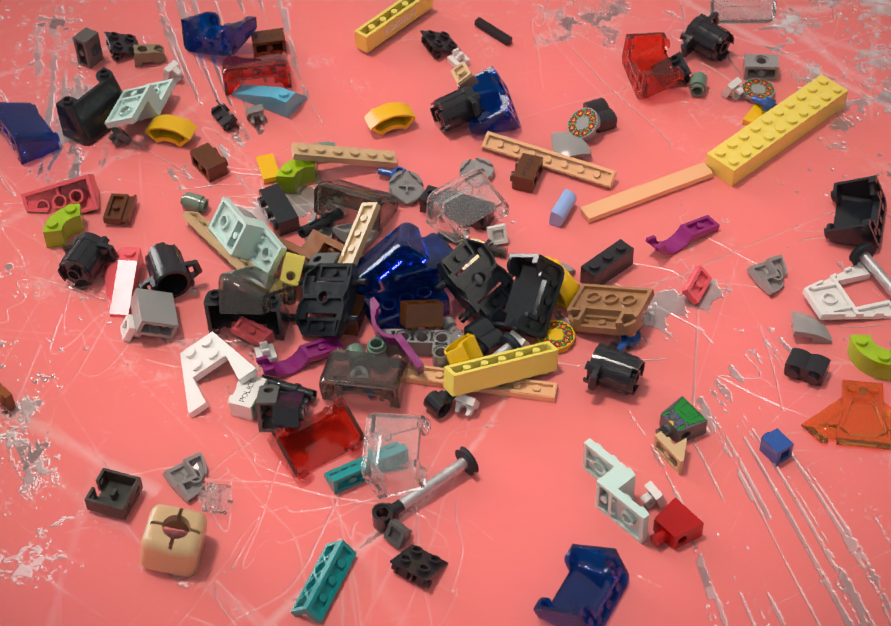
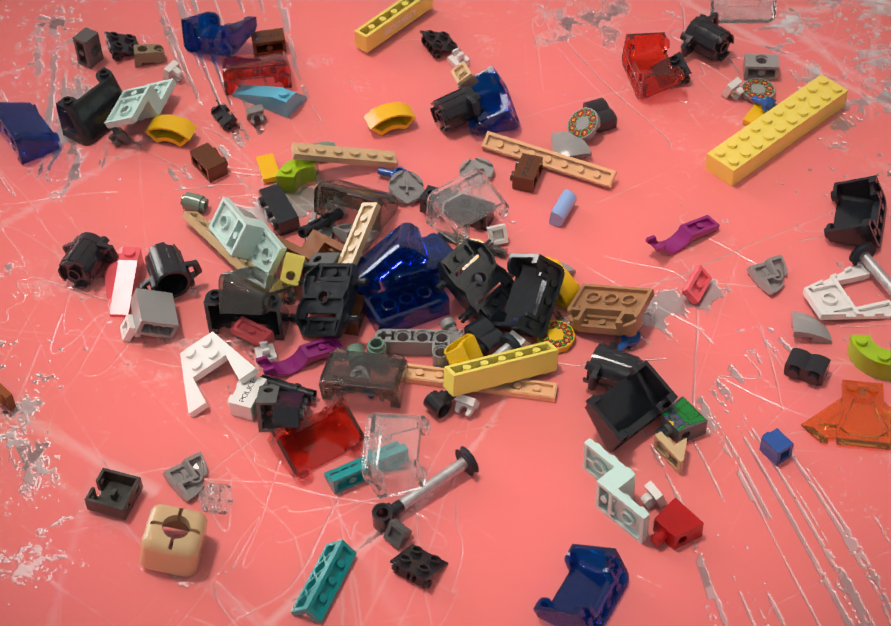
coral wedge [21,174,99,213] -> none
brick [43,203,84,248] -> none
reddish brown plate [103,193,138,225] -> none
magenta piece [370,297,425,375] -> none
reddish brown brick [400,299,444,330] -> none
black axle [474,17,513,45] -> none
light nougat tile [580,162,713,223] -> none
black brick [580,239,634,285] -> none
sand green brick [689,72,708,97] -> none
none -> black windscreen [585,360,678,453]

